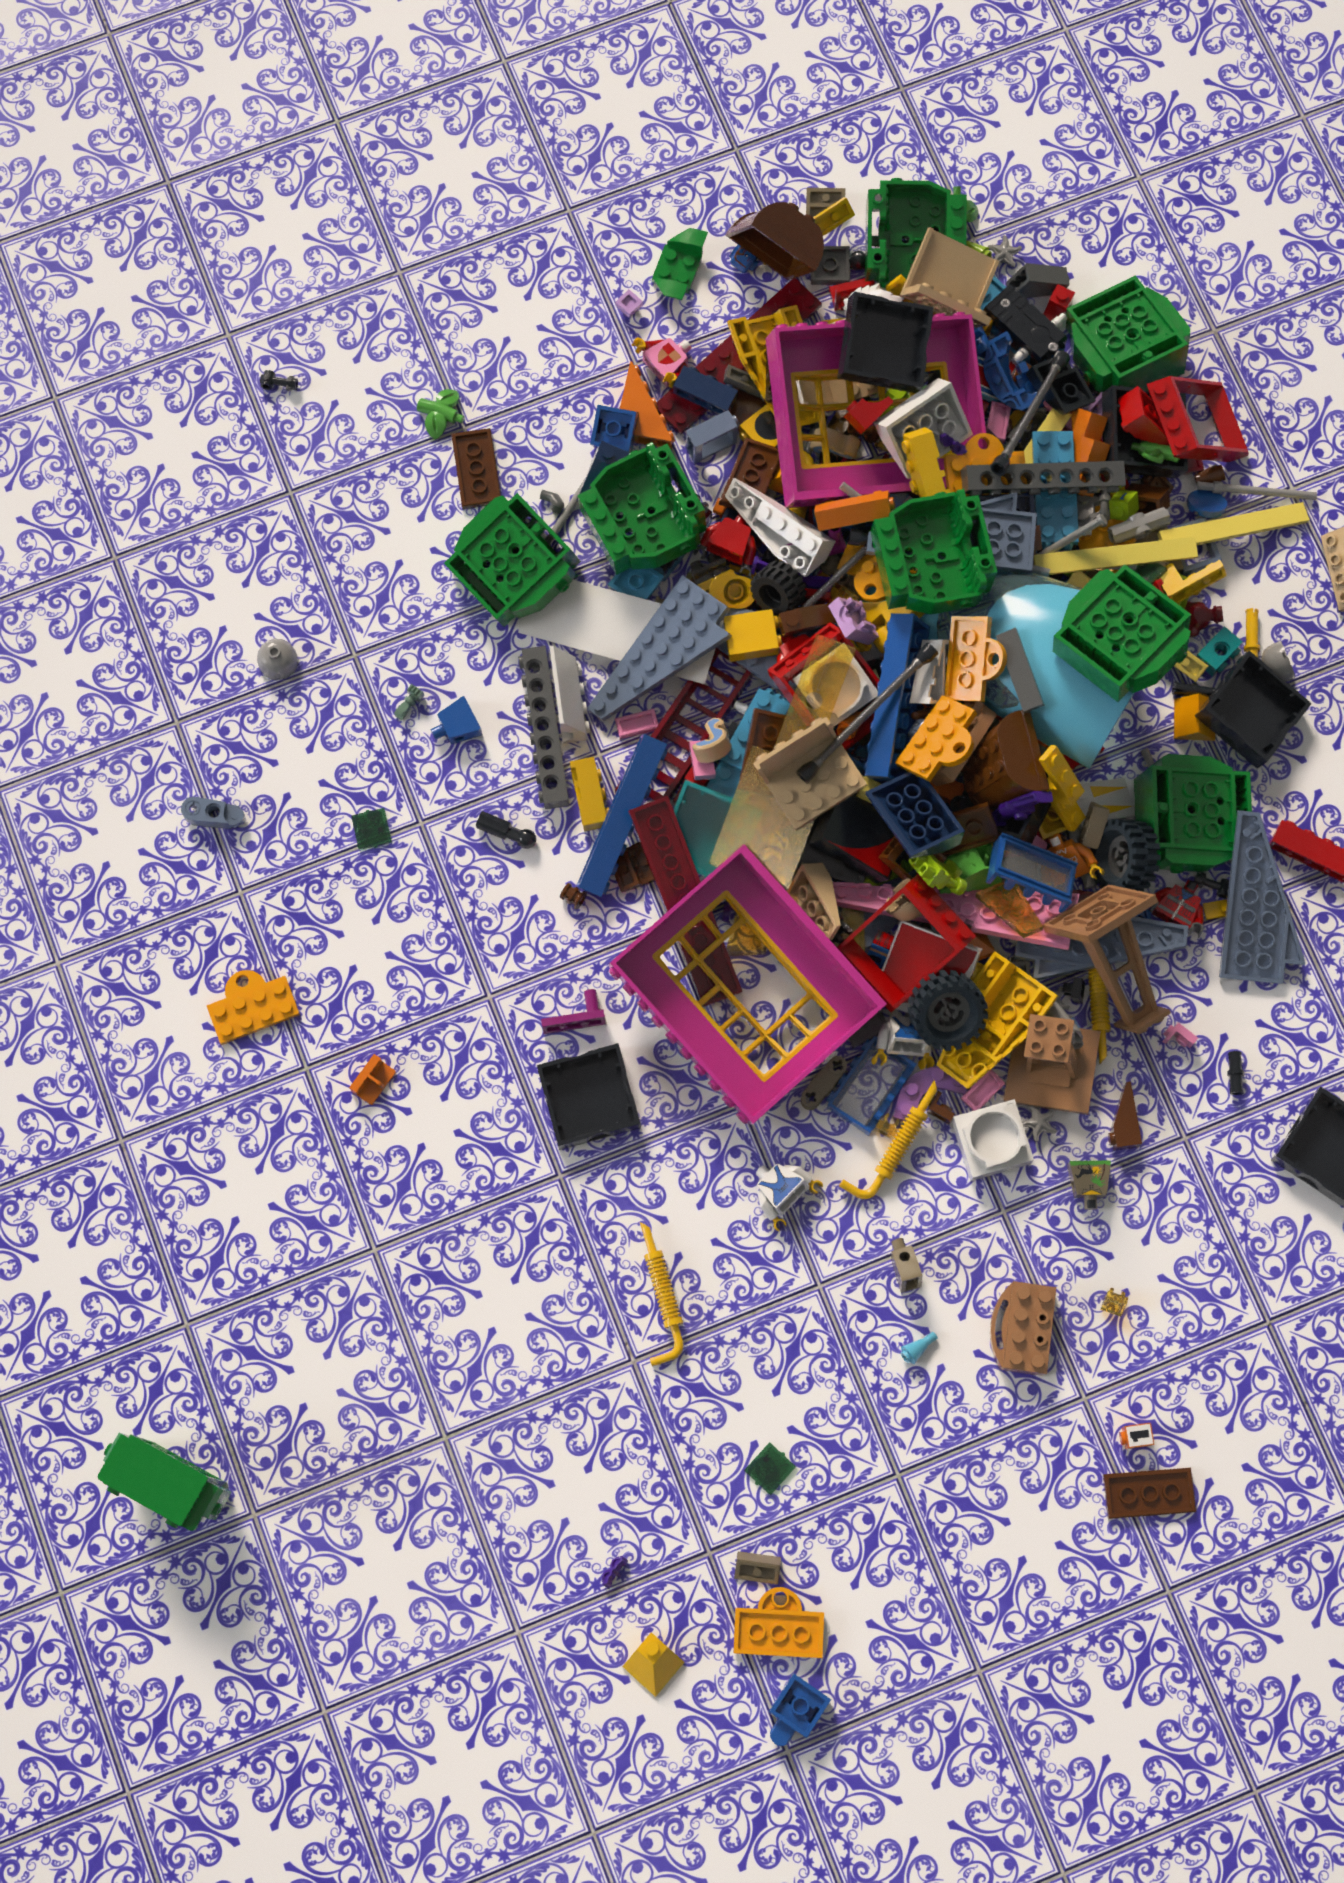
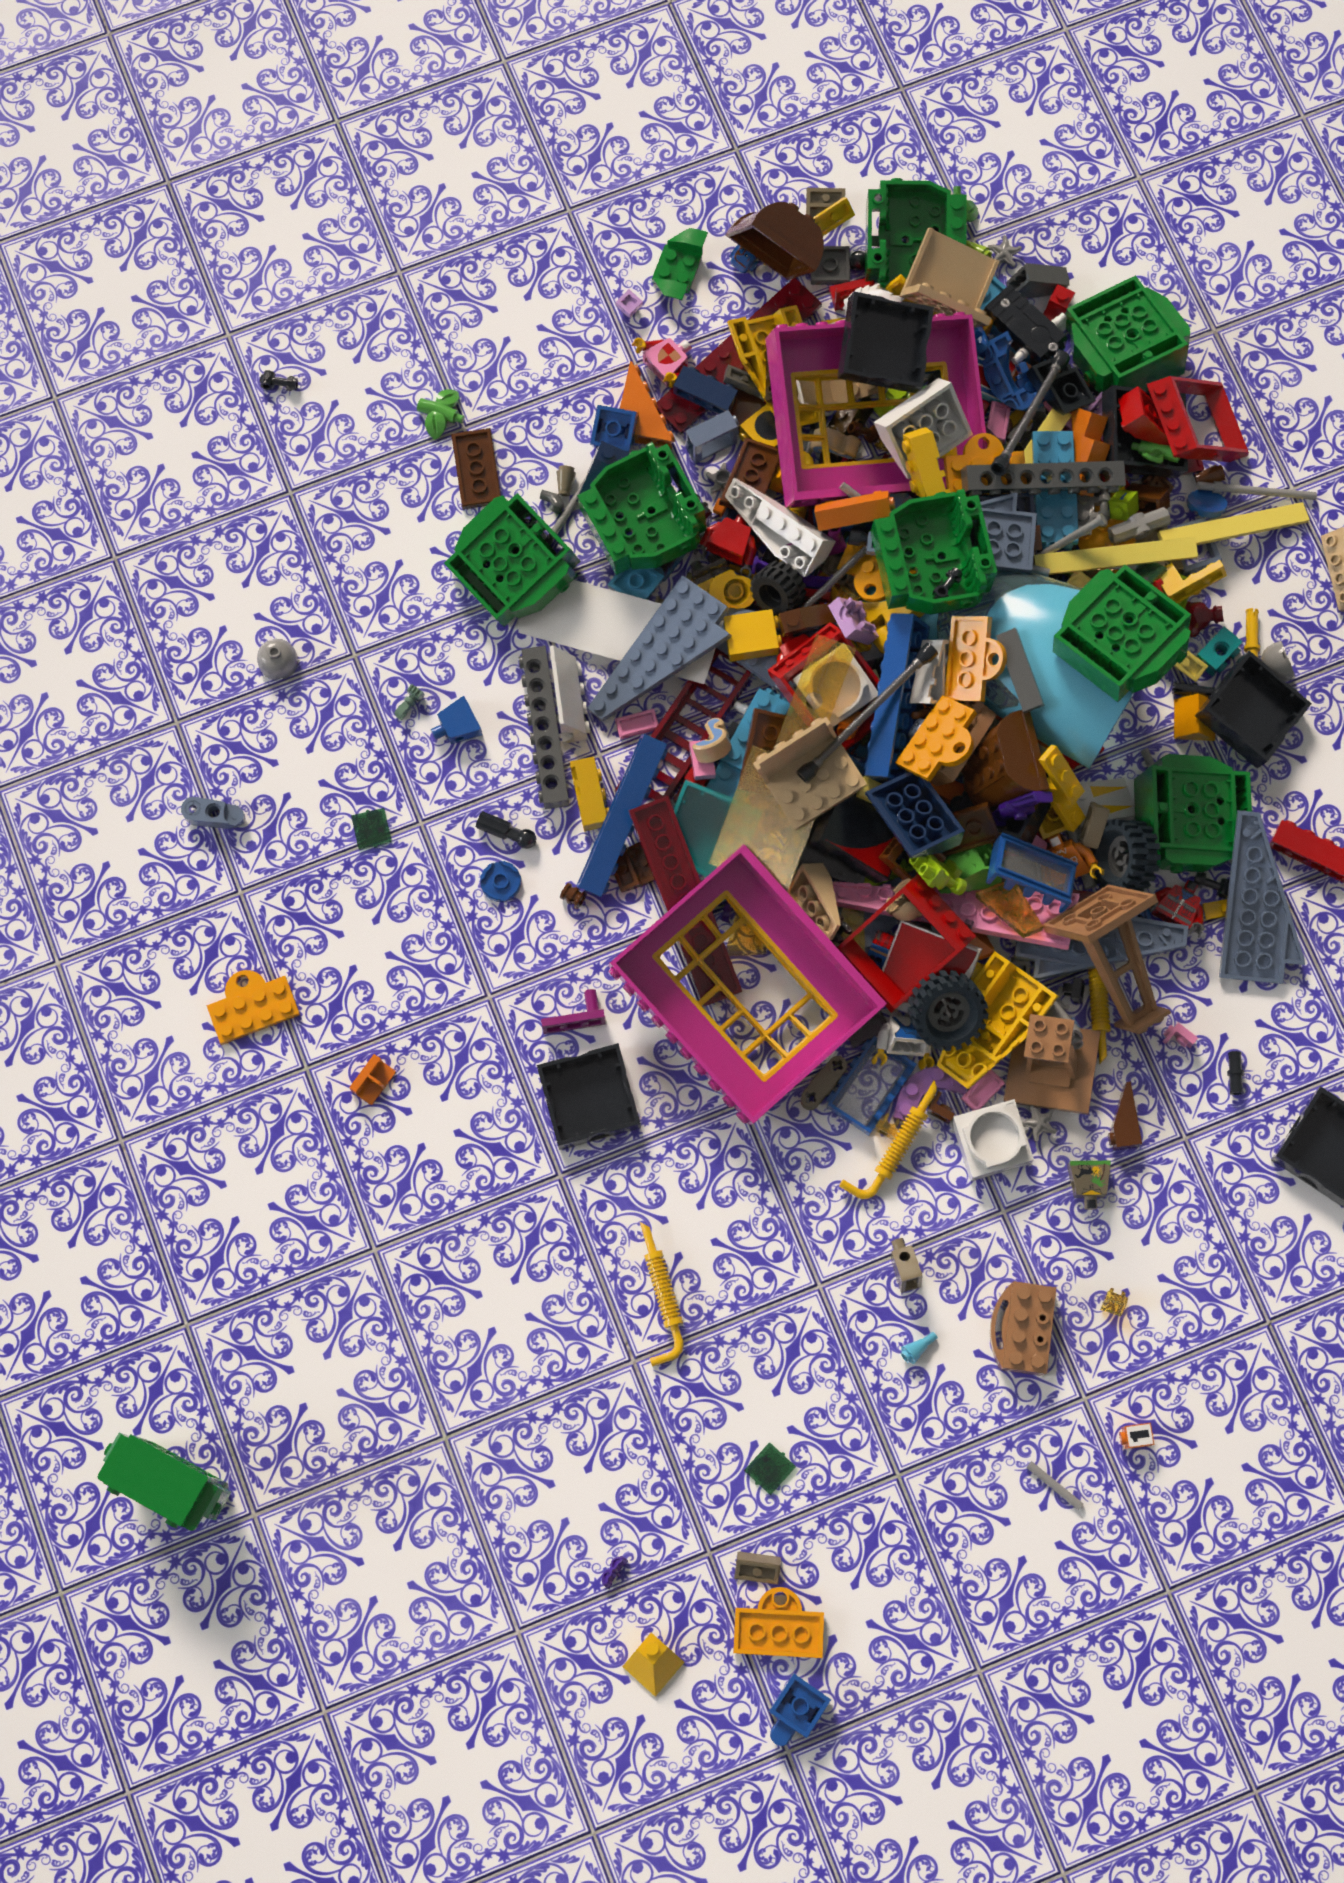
white torso [756,1164,823,1231] -> none
red arch [844,396,894,434] -> none
dark purple piece [940,433,967,454] -> none
reddish brown tile [1103,1467,1196,1519] -> none
none -> blue tile [480,861,521,902]
none -> dark tan cone [556,465,576,496]
none -> light grey animal [706,463,731,494]
none -> black bar [932,567,963,599]
none -> light grey bar [1026,1461,1084,1510]

